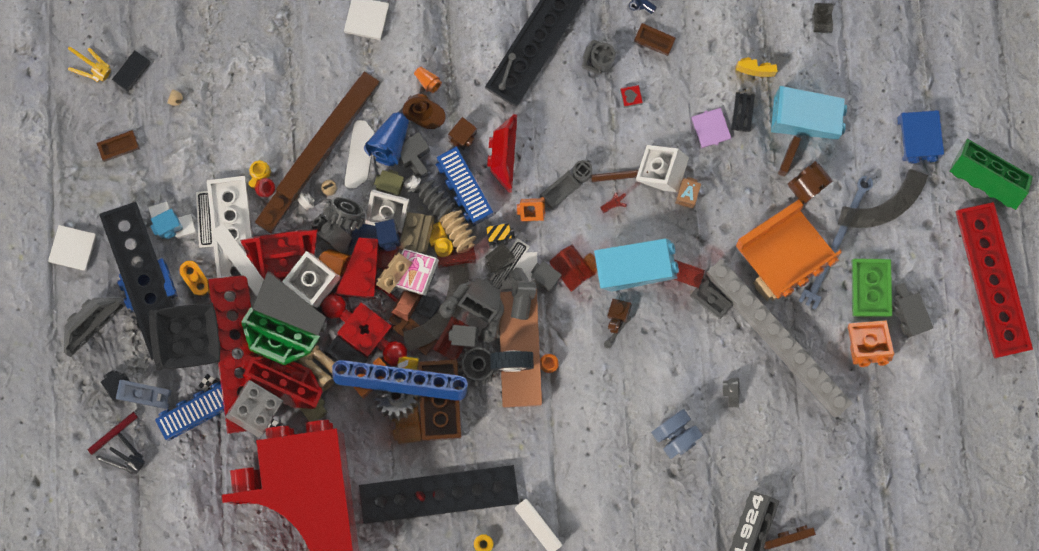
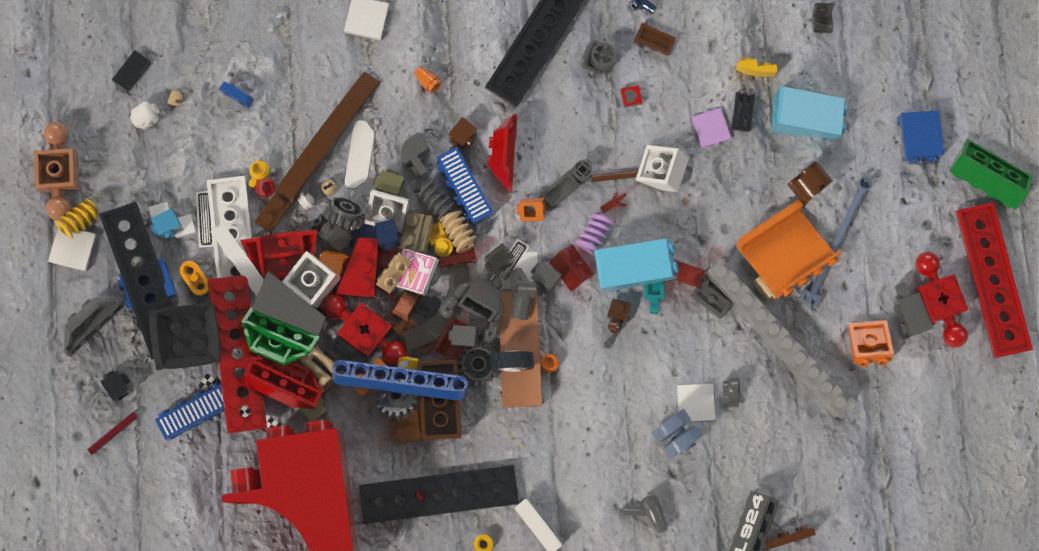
yellow plant [68,46,111,82] -> none
reddish brown tile [96,130,140,162] -> none
black plant [96,433,145,474] -> none
sand blue plate [116,380,172,409] -> none
light grey piece [225,380,283,437] -> none
blue cone [364,112,409,166] -> none
reddish brown piece [402,94,446,129] -> none
white plate [403,175,421,193] -> none
brick [486,223,515,249] -> none
dark grey hinge [499,53,516,90] -> none
clear orange plate [584,252,598,275] -> none
medium nougat brick [675,177,701,209] -> none
reddish brown tile [777,136,801,177] -> none
clear smoke tile [837,169,928,228] -> none
bright green plate [851,259,892,317] -> none
none -> nougat brick [34,122,79,221]
none -> yellow piece [55,199,98,239]
none -> white head [130,101,160,129]
none -> blue beam [219,81,254,108]
none -> lavender piece [575,212,614,255]
none -> dark grey piece [619,495,668,534]
none -> teal plate [644,281,664,314]
none -> white sticker [677,384,715,421]
none -> red brick [914,252,969,348]

